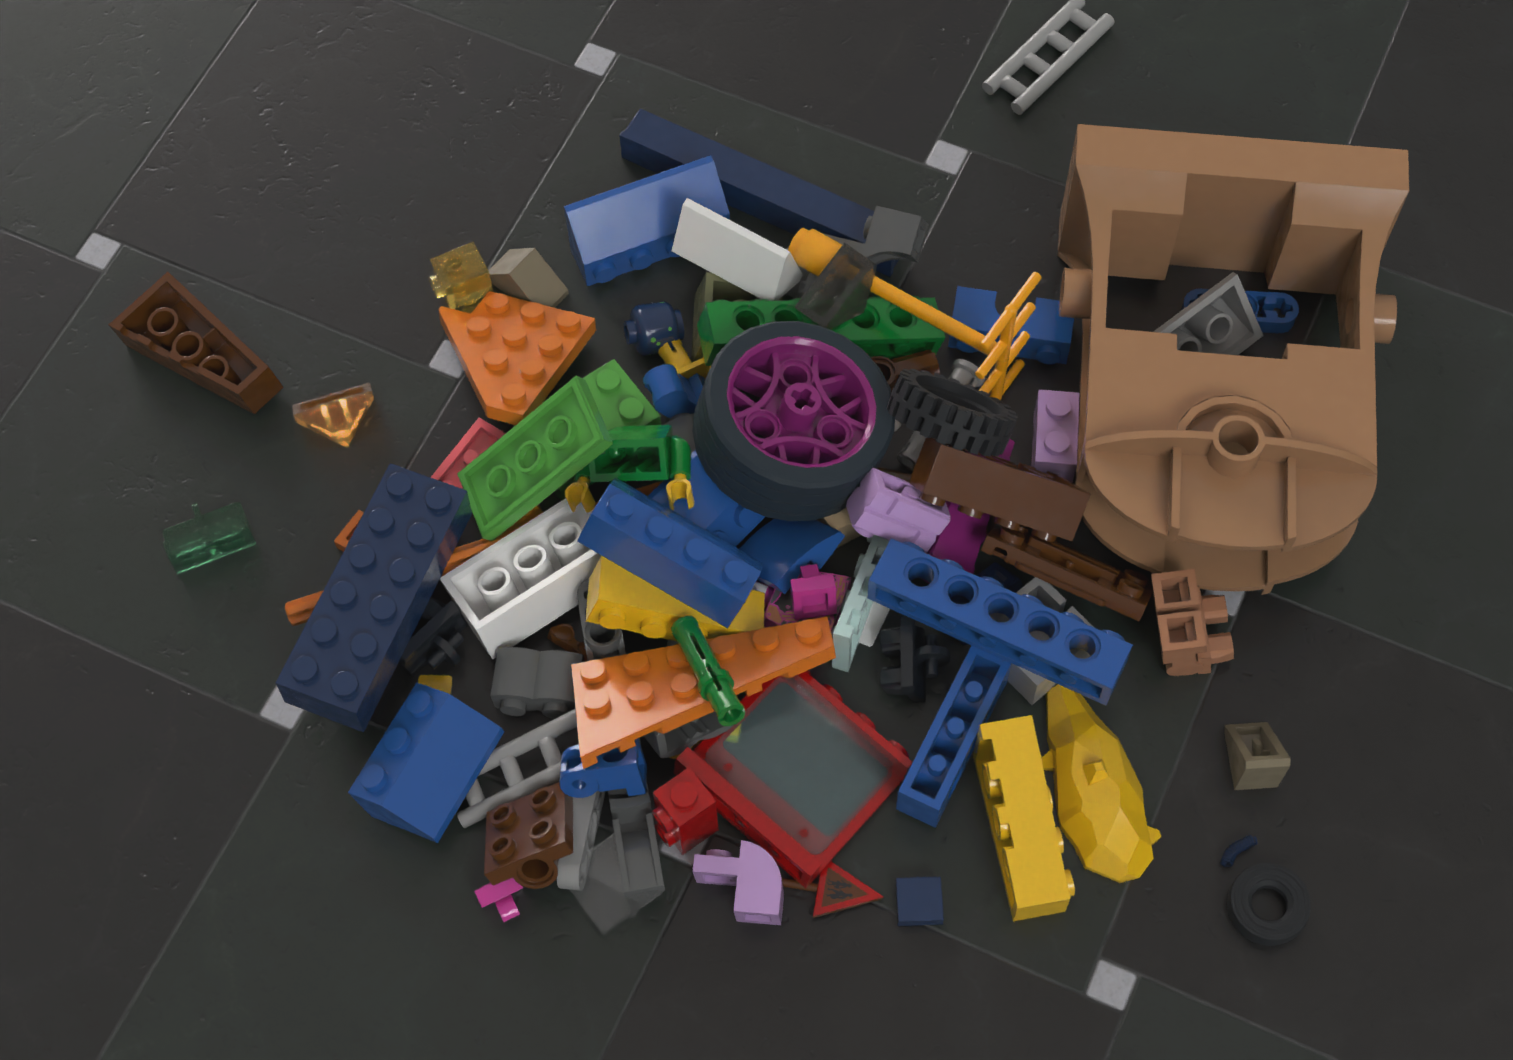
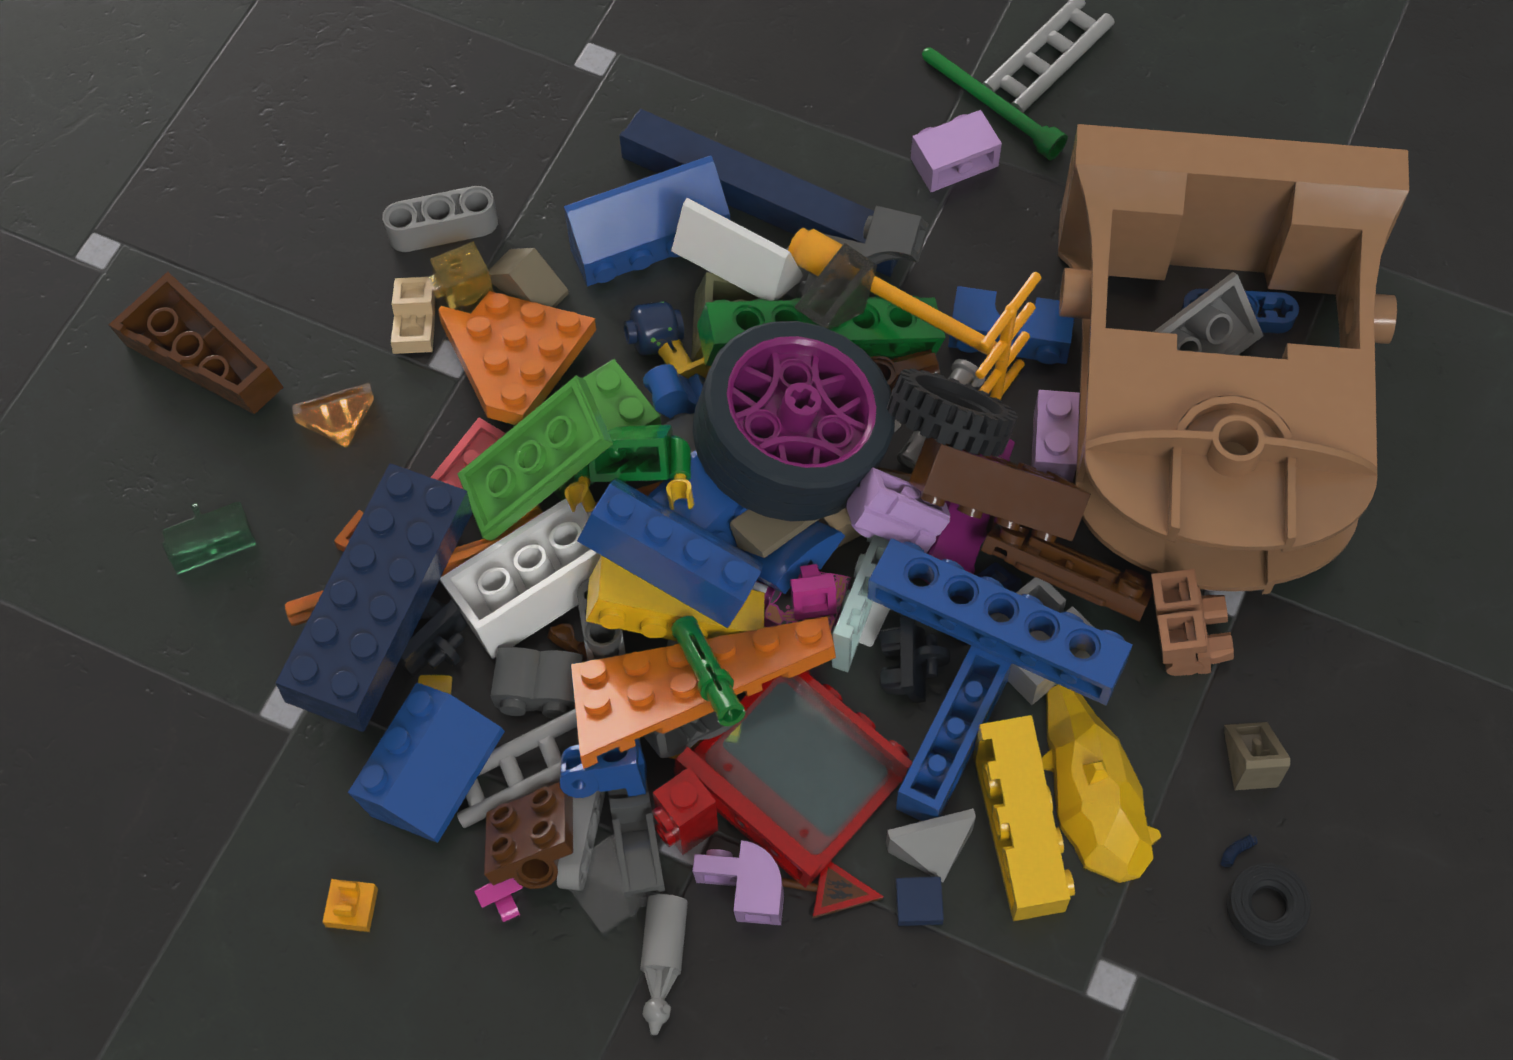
none -> light orange tile [322,879,378,932]
none -> light grey beam [382,186,498,252]
none -> tan slope [391,276,435,354]
none -> light grey wheel [640,894,688,1035]
none -> dark tan slope [730,509,819,558]
none -> light grey slope [886,808,976,882]
none -> lavender brick [911,110,1002,192]
none -> green piece [922,47,1068,160]

